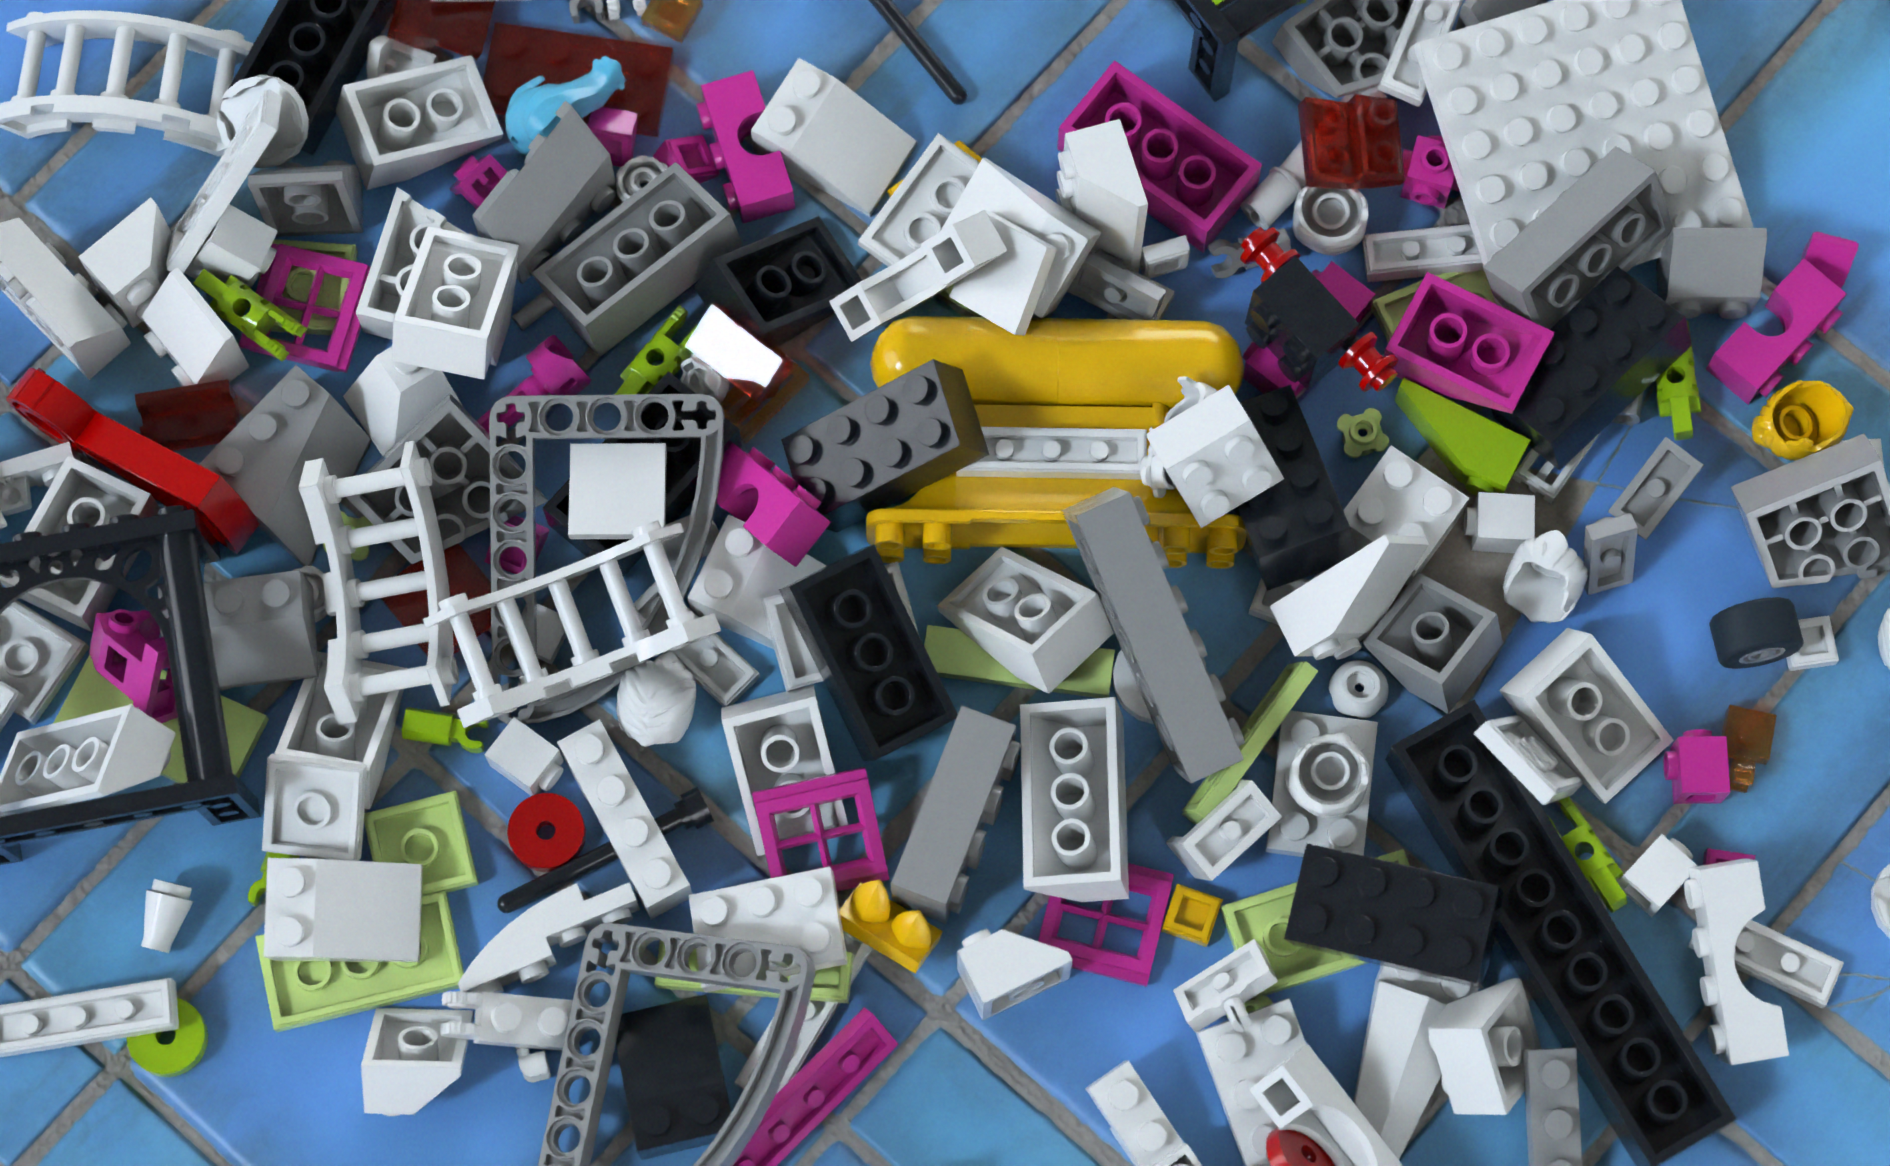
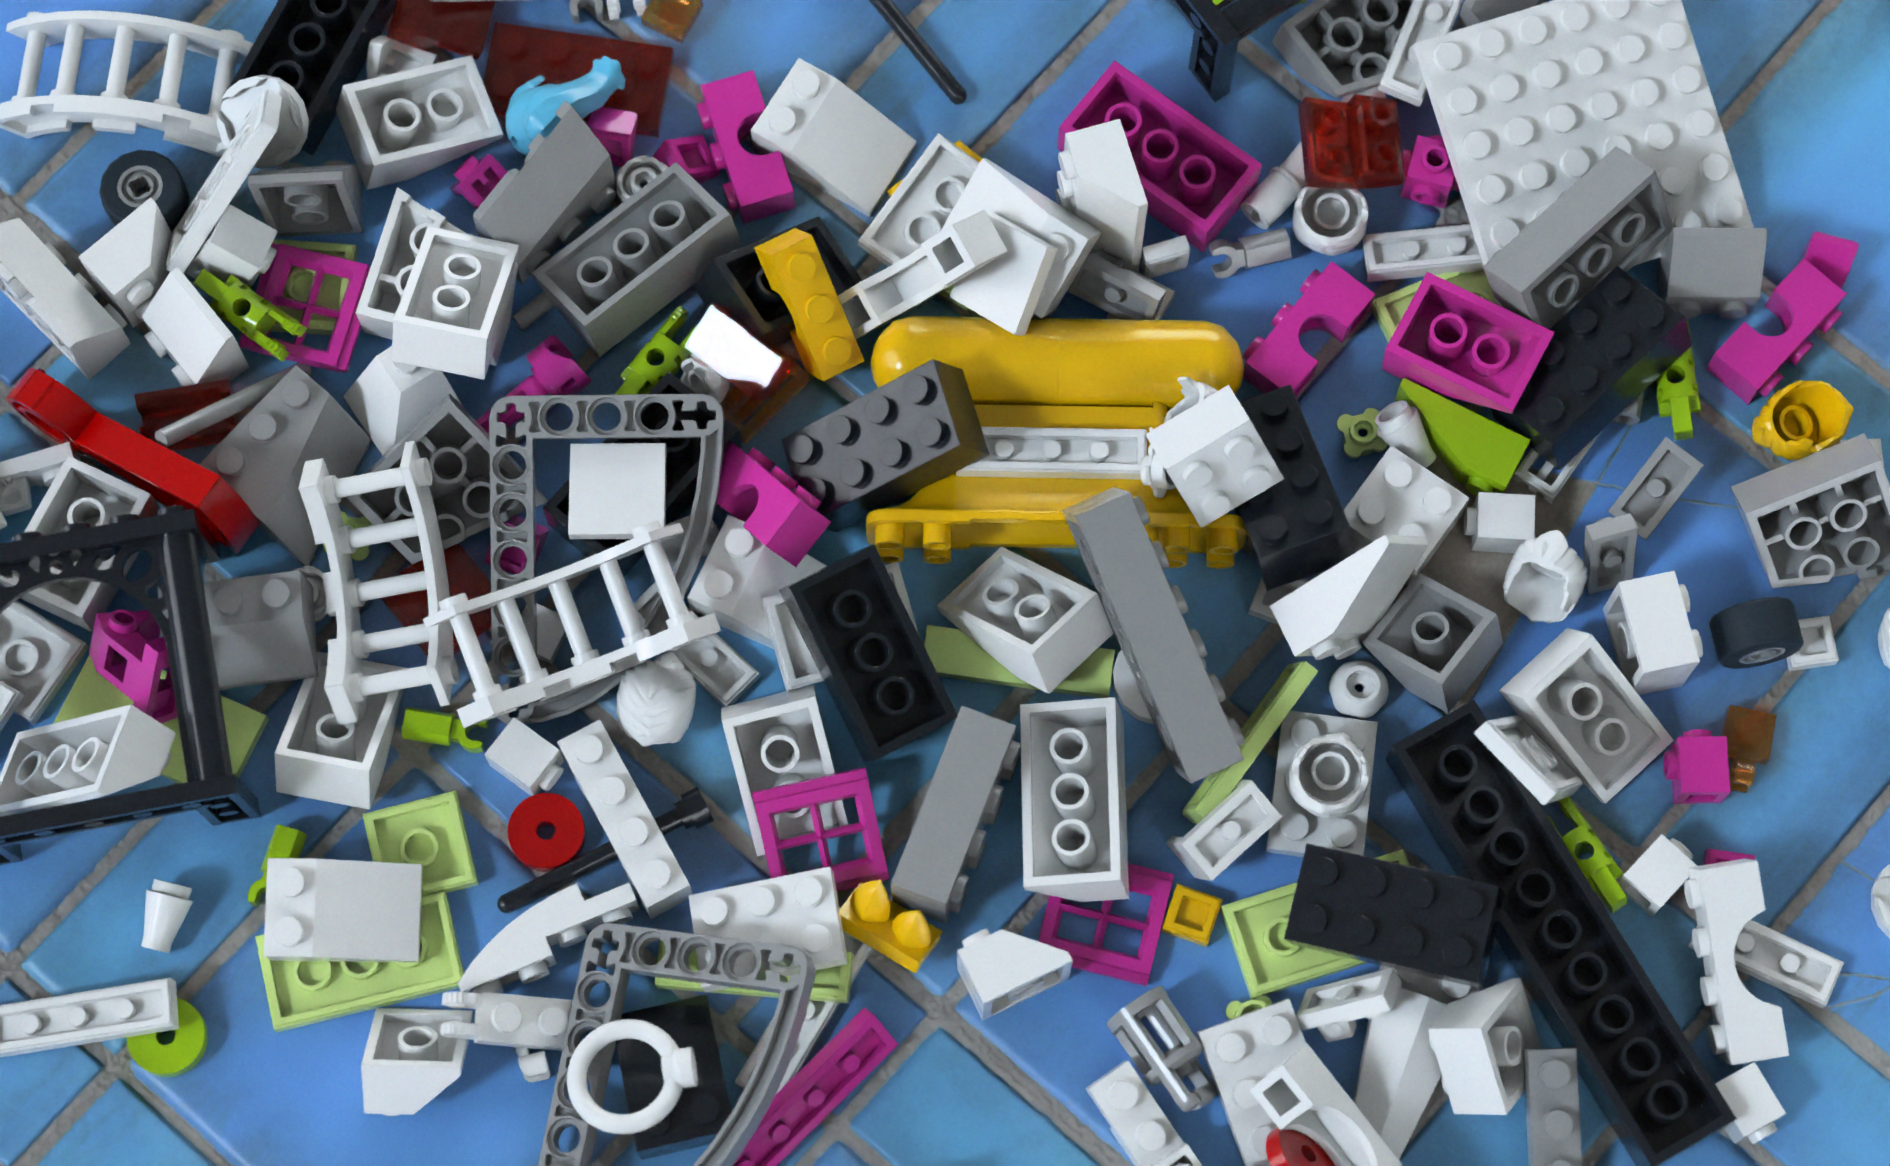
white tile [262,754,367,861] -> none
white plate [1173,939,1278,1033] -> none
black brick [1240,227,1399,392] -> none
none -> black wheel [99,150,189,232]
none -> light grey bar [155,363,312,448]
none -> white piece [567,1019,698,1134]
none -> yellow arch [754,228,864,381]
none -> light grey piece [1106,985,1218,1112]
none -> white hinge [1296,967,1402,1043]
none -> white cone [1375,400,1436,468]
none -> white brick [1603,571,1703,695]
none -> white brick [1715,1062,1786,1145]

